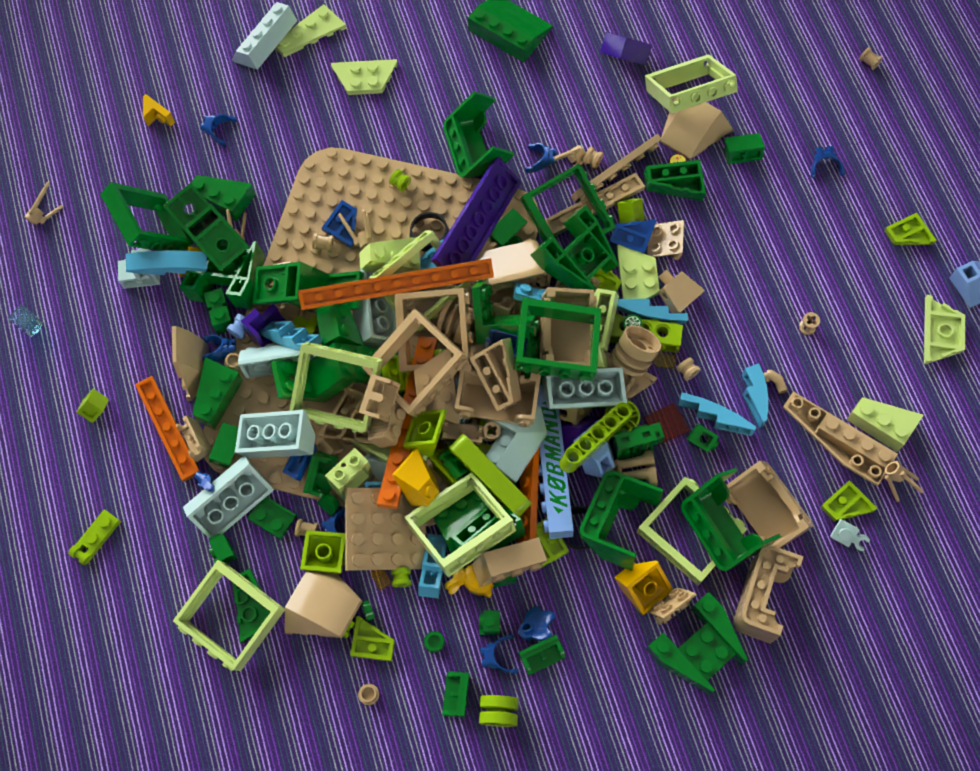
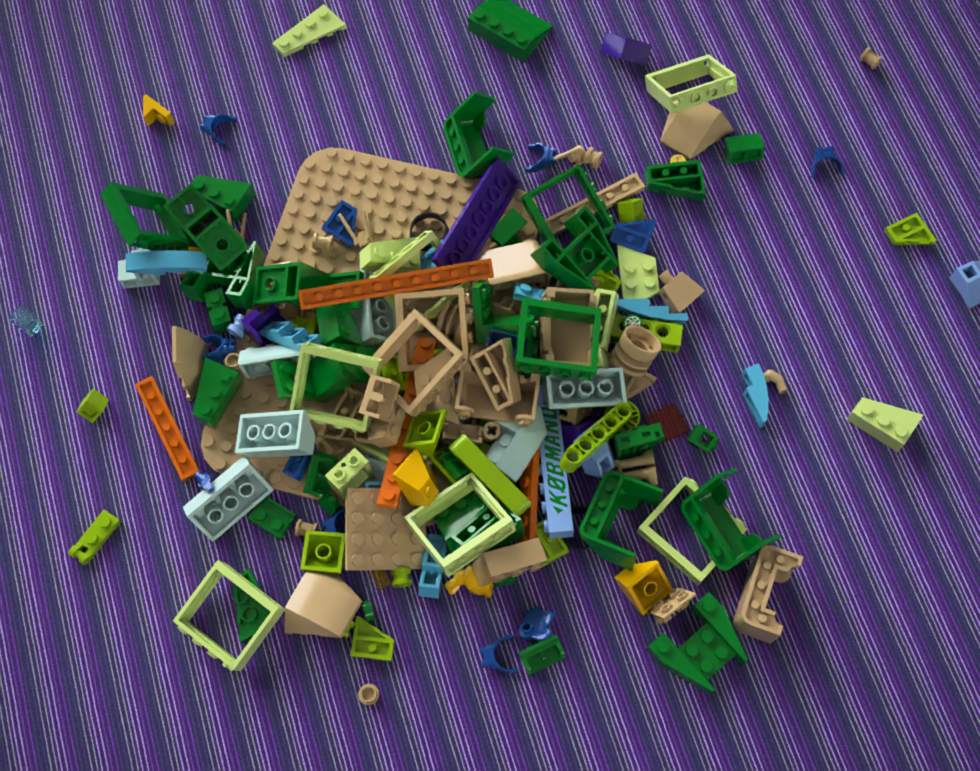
tan plant [24,182,63,225] -> none
tan hinge [176,415,212,462] -> none
green hinge [209,422,238,468] -> none
green brick [209,534,237,564] -> none
light aqua slope [232,2,297,70] -> none
yellowish green wing [331,59,398,95] -> none
lime wheel [389,169,411,192] -> none
green tile [424,631,445,653] -> none
green hinge [442,671,470,718] -> none
green brick [479,610,500,635] -> none
lime wheel [479,695,519,727] -> none
tan plate [571,134,662,202] -> none
tan hinge [647,220,685,260] -> none
clear yellow piece [653,354,676,369] -> none
tan wheel [676,357,701,381] -> none
medium azure slope [678,392,756,436] -> none
tan windscreen [726,460,814,548] -> none
tan wedge [783,391,898,487] -> none
tan bush [799,312,820,335] -> none
lime wing [820,480,877,522] -> none
light aqua plate [830,519,870,551] -> none
tan plant [884,461,923,502] -> none
yellowish green wing [924,295,965,364] -> none

